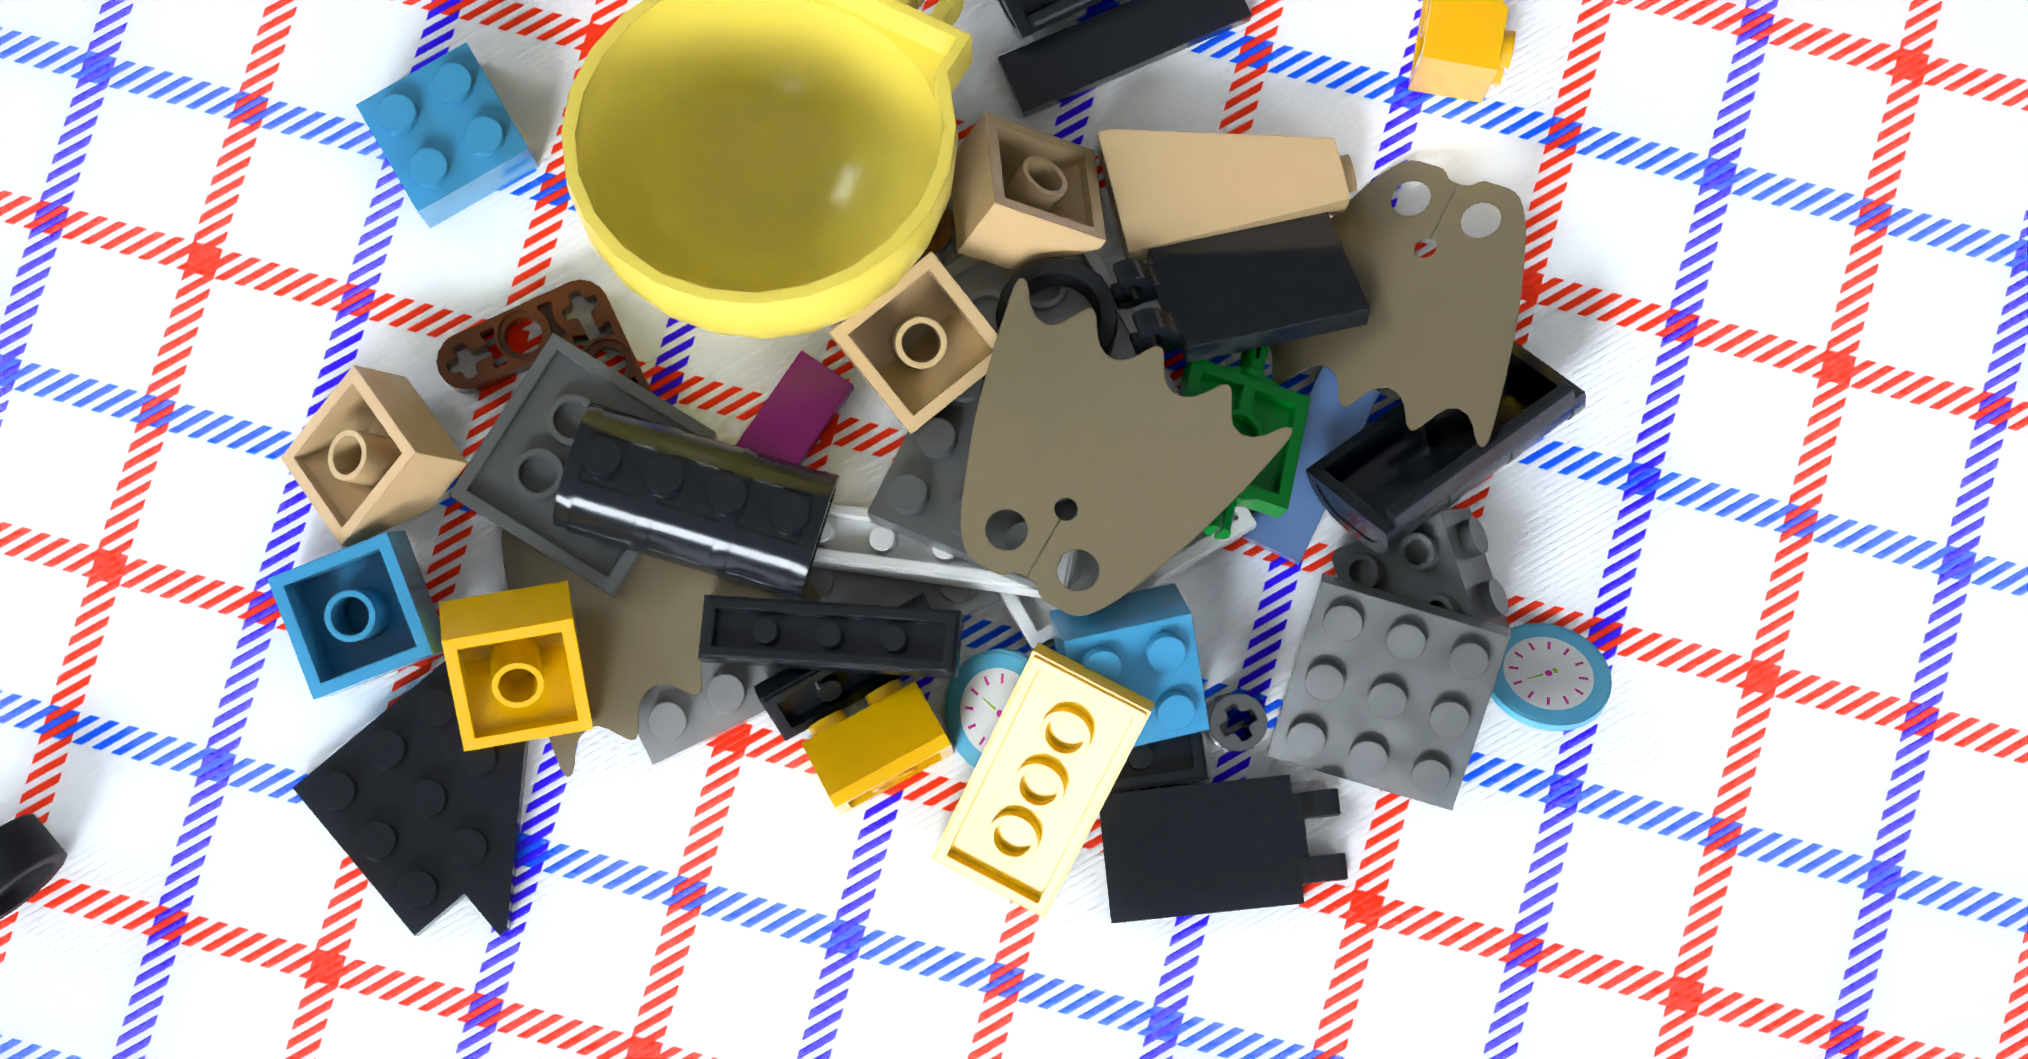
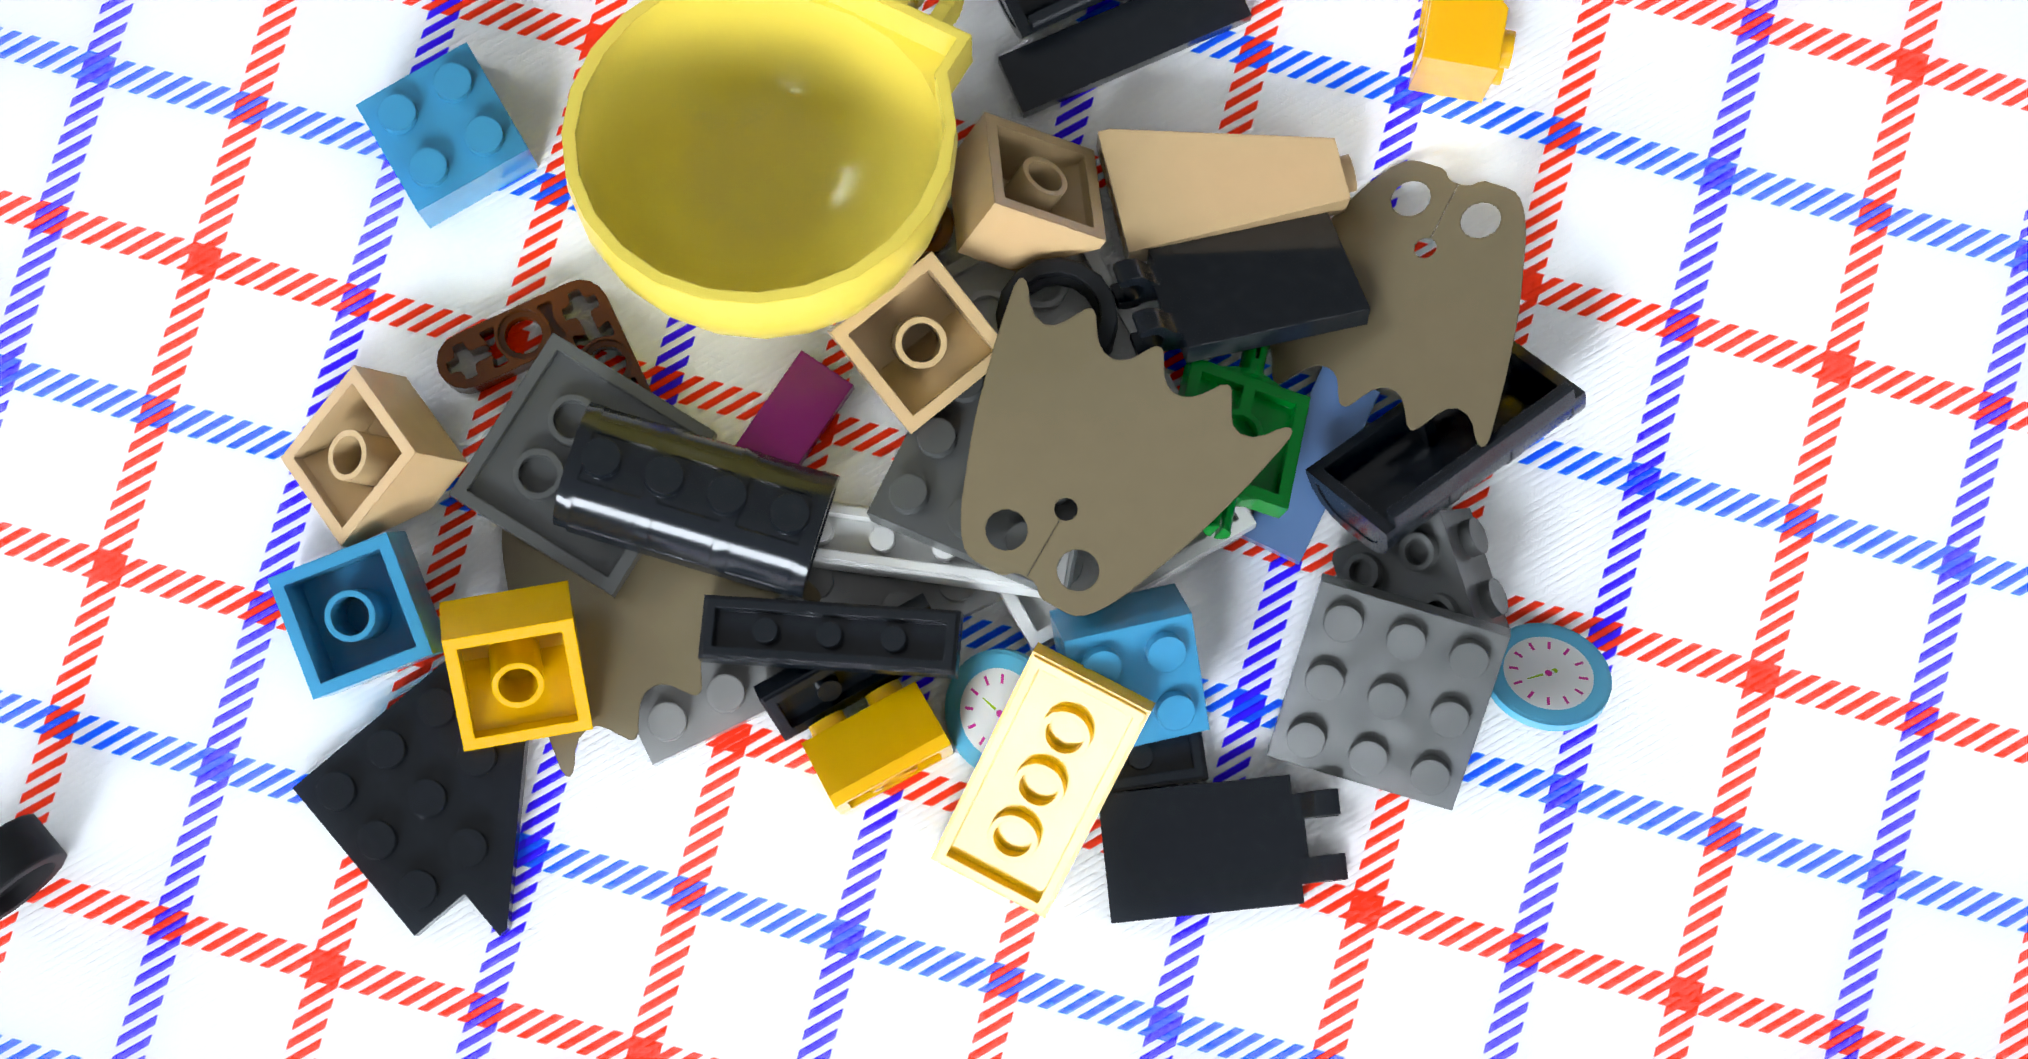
dark grey bush [1205,693,1268,752] -> none

